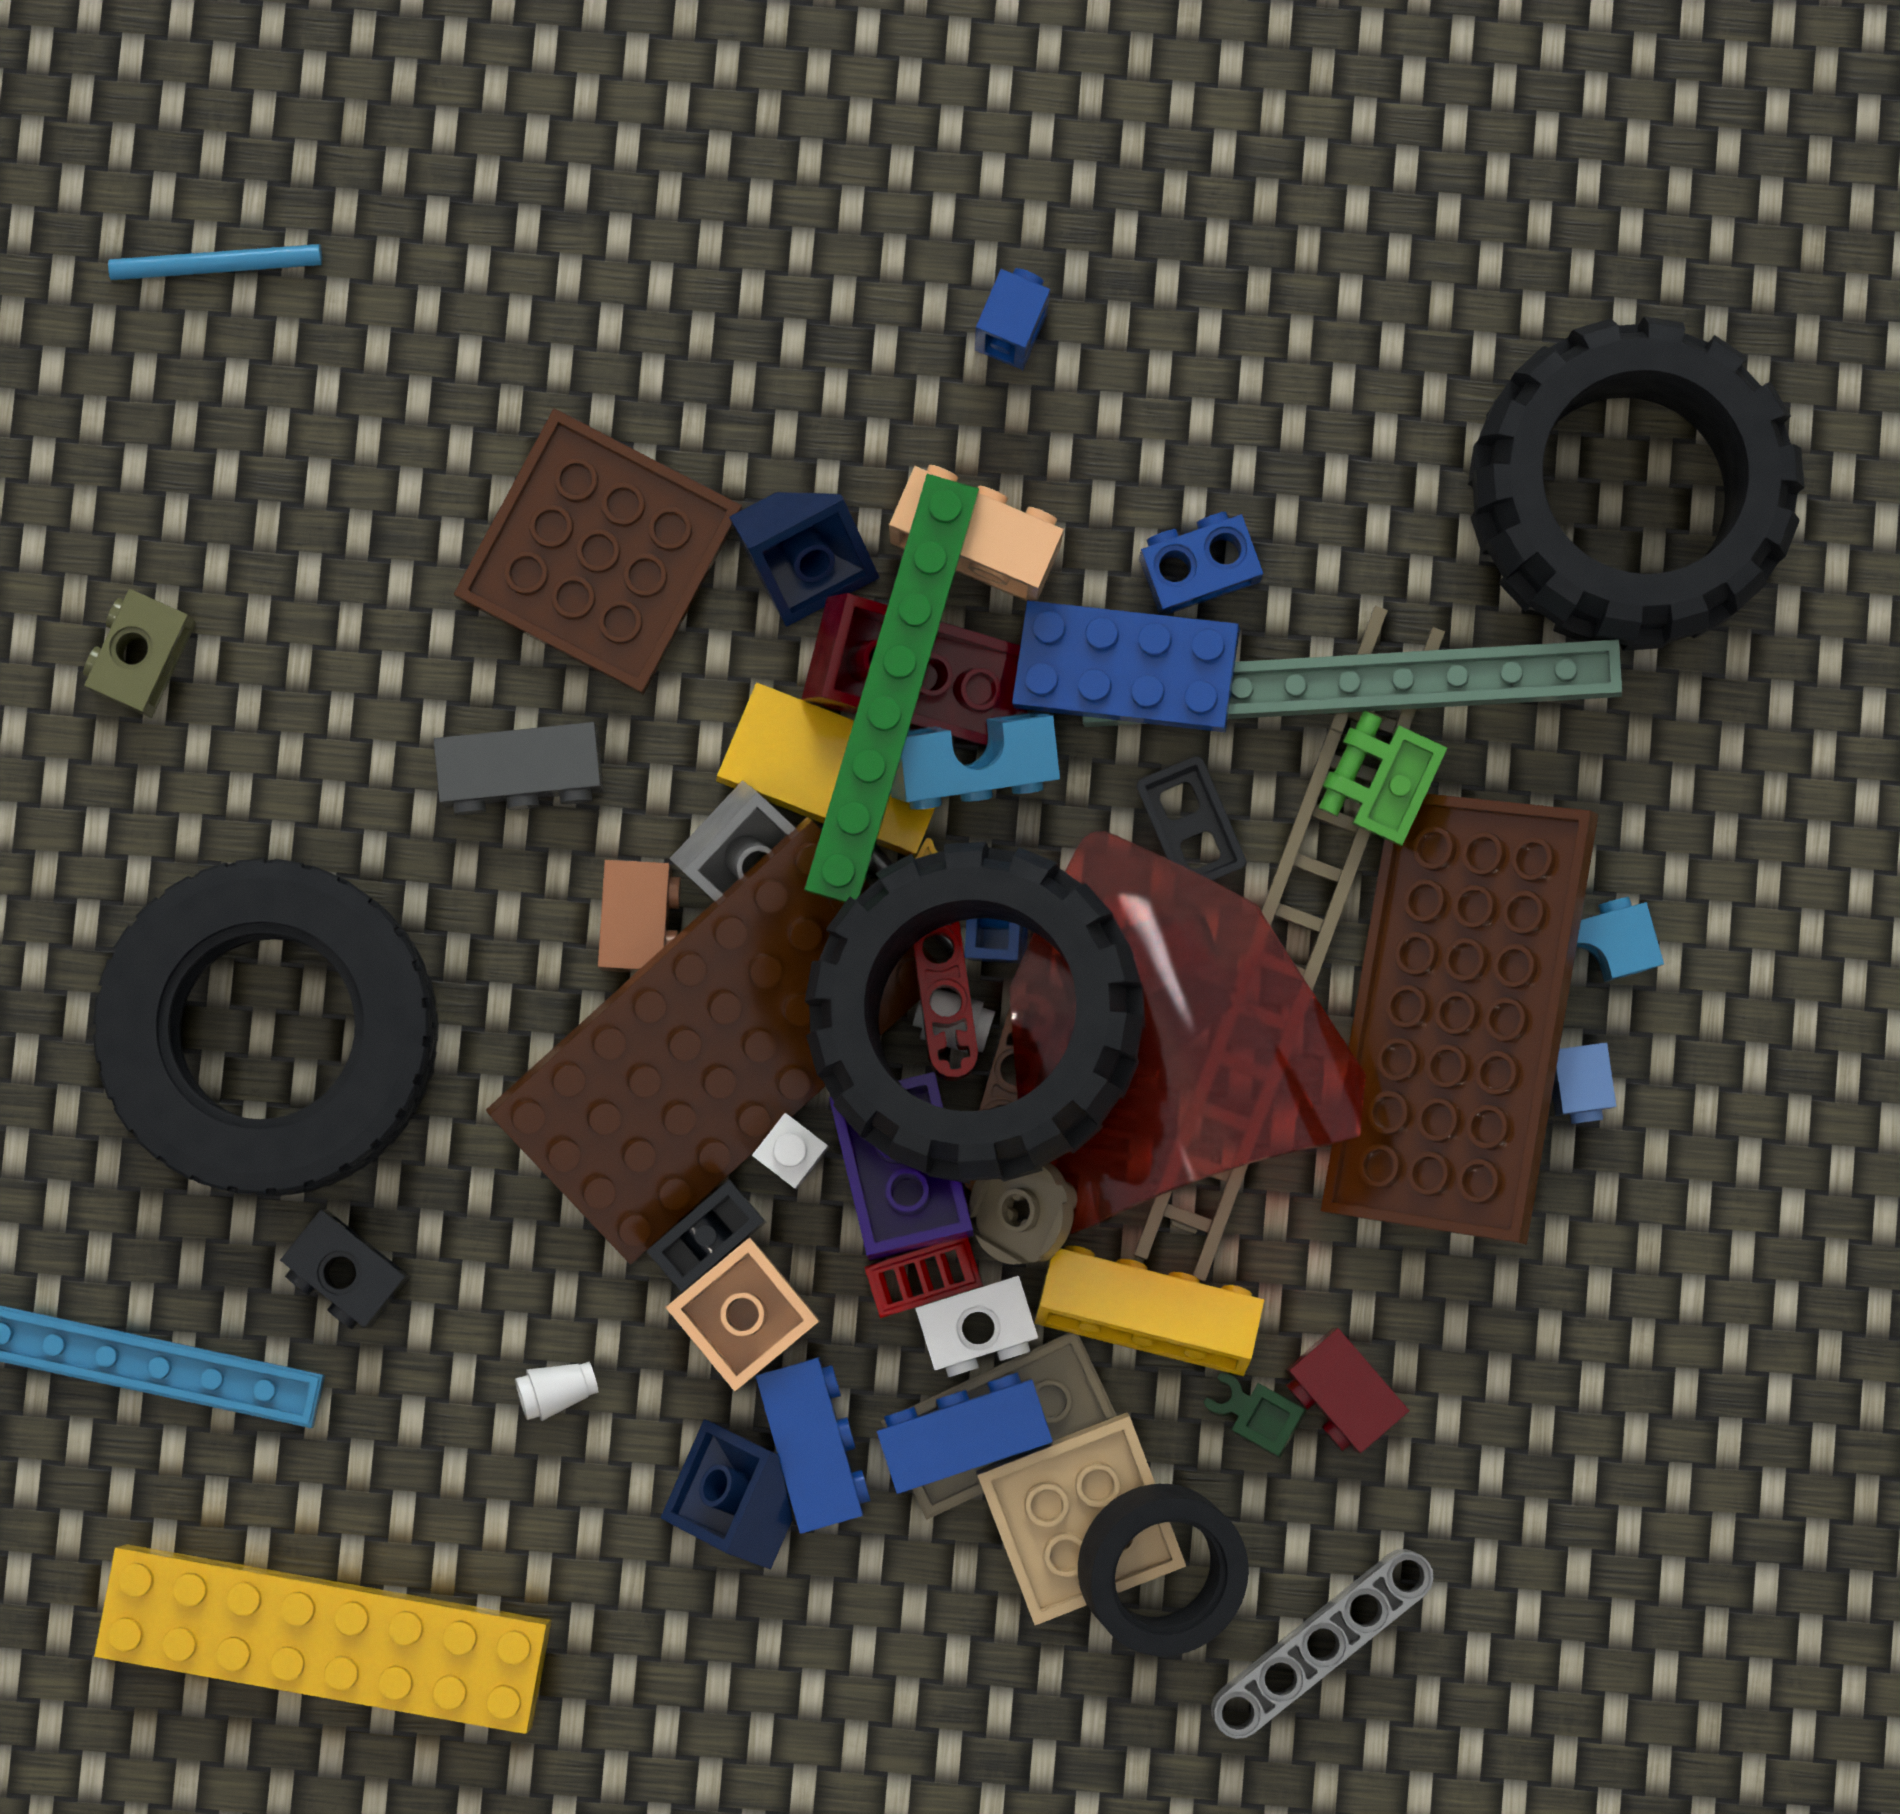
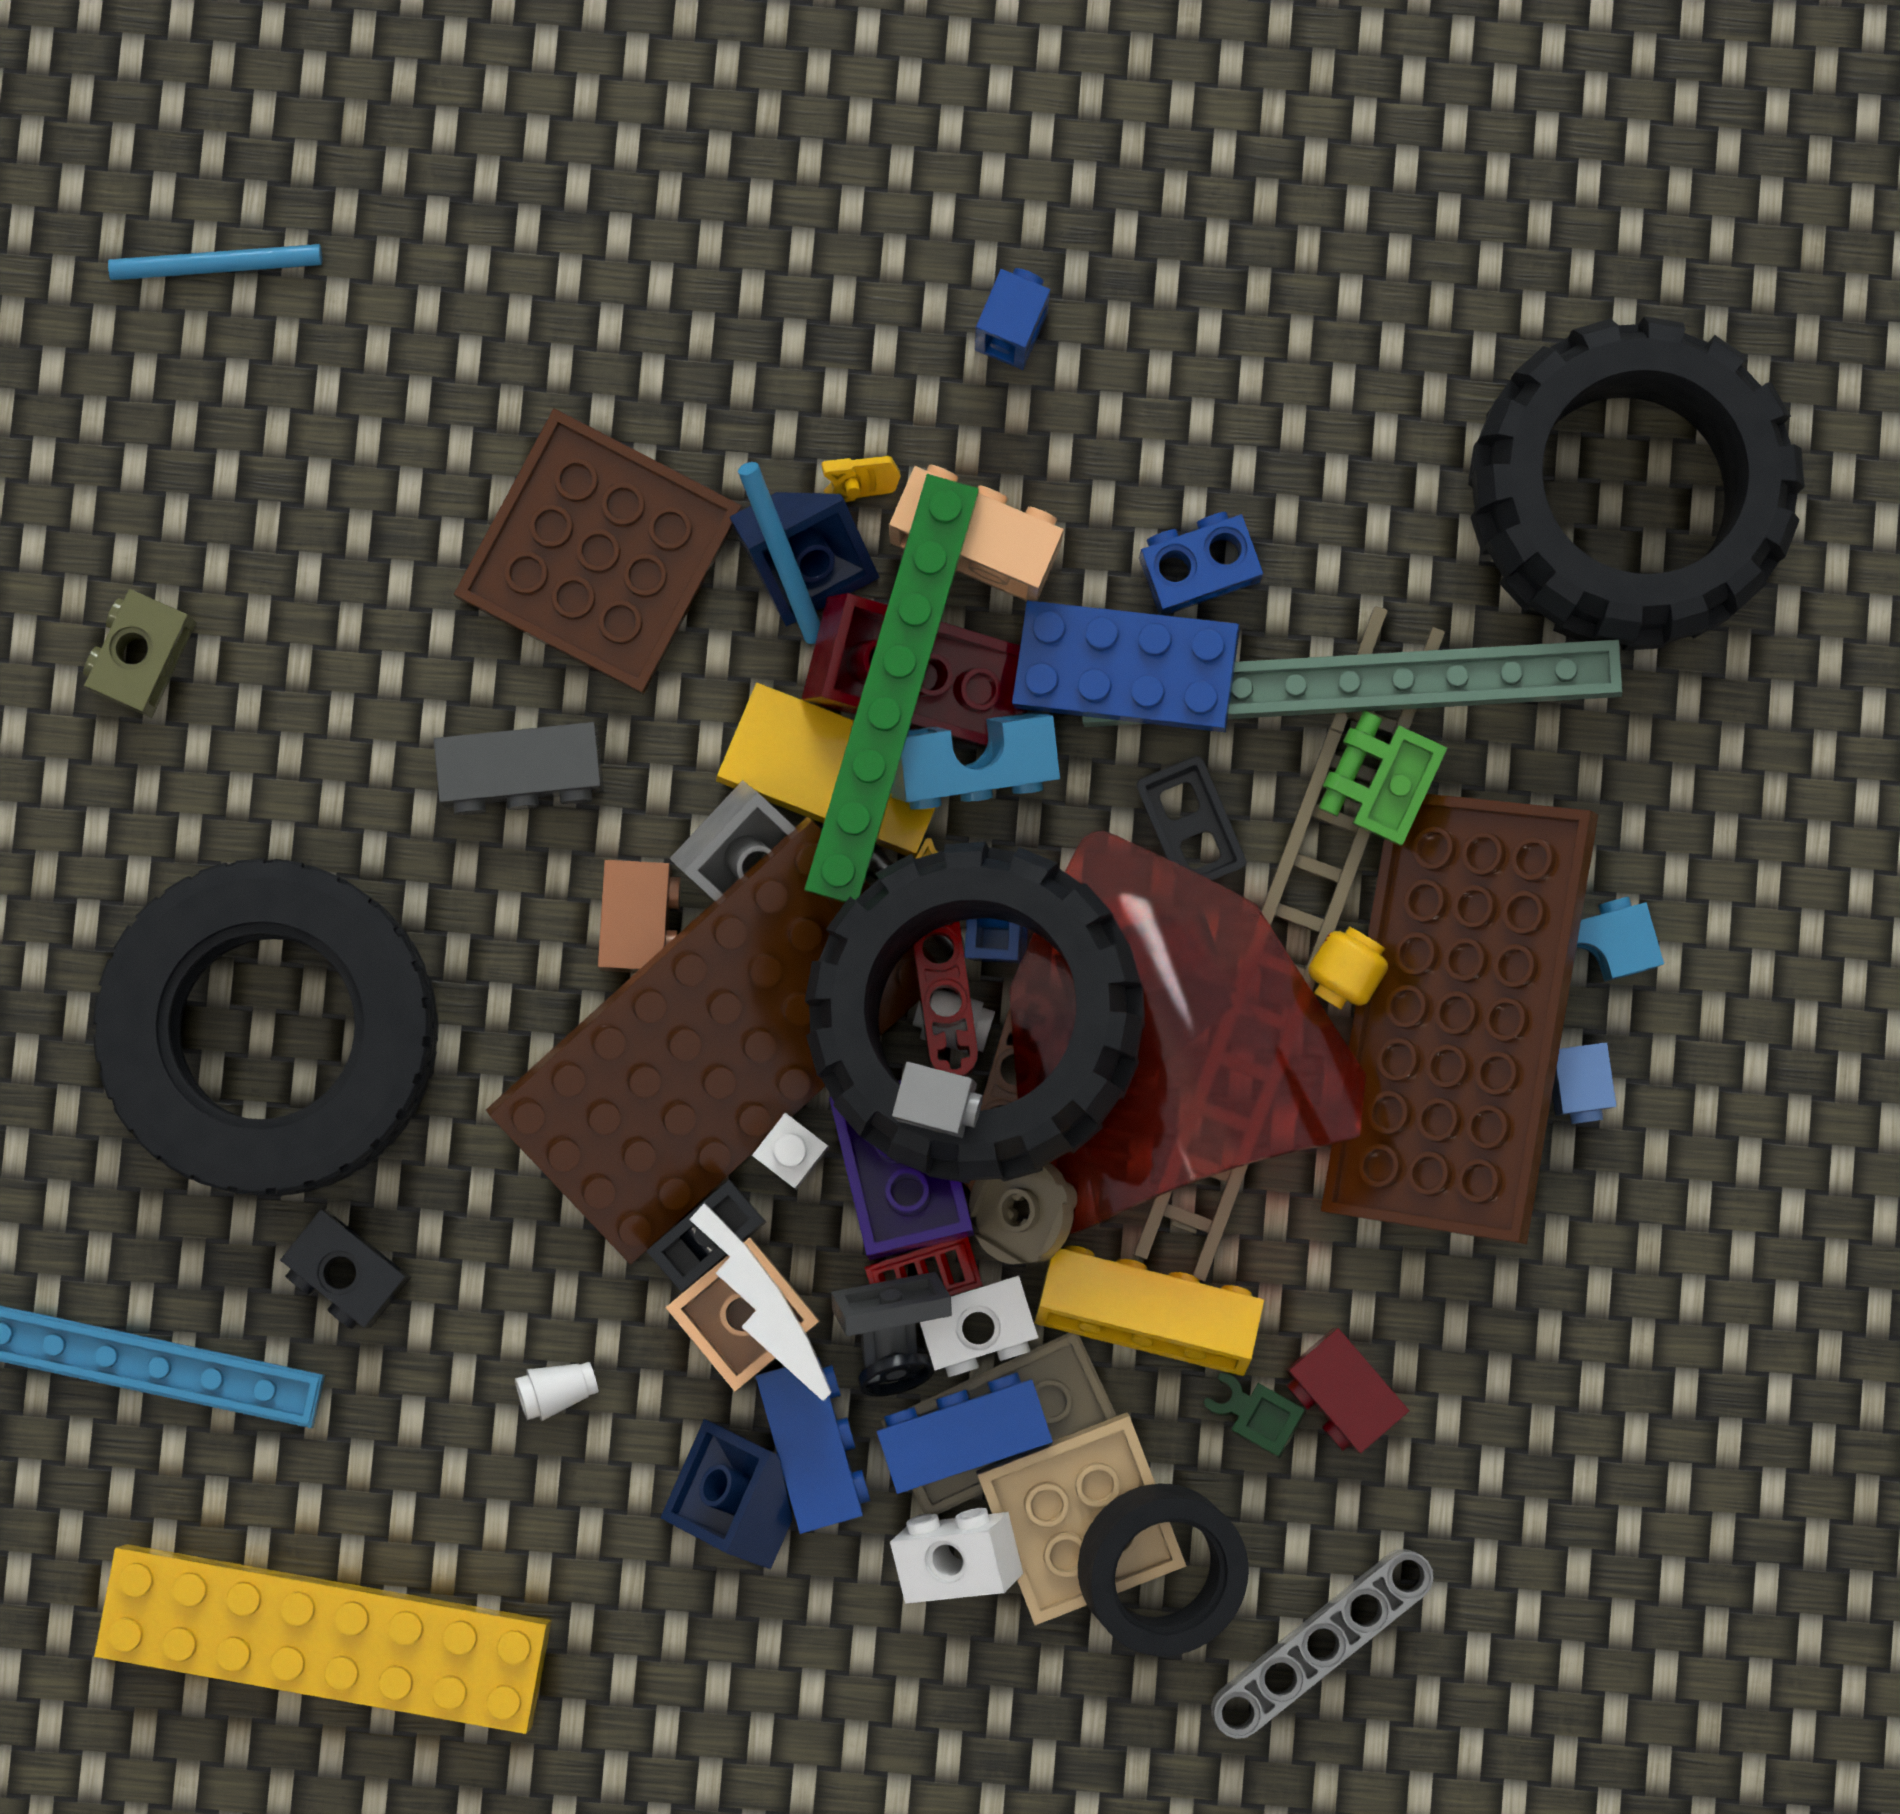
none -> white slope [689,1203,832,1401]
none -> dark azure bar [738,462,820,644]
none -> yellow piece [821,456,901,502]
none -> dark grey piece [831,1272,952,1397]
none -> white brick [890,1508,1023,1604]
none -> light grey brick [892,1062,983,1138]
none -> yellow head [1308,926,1388,1010]

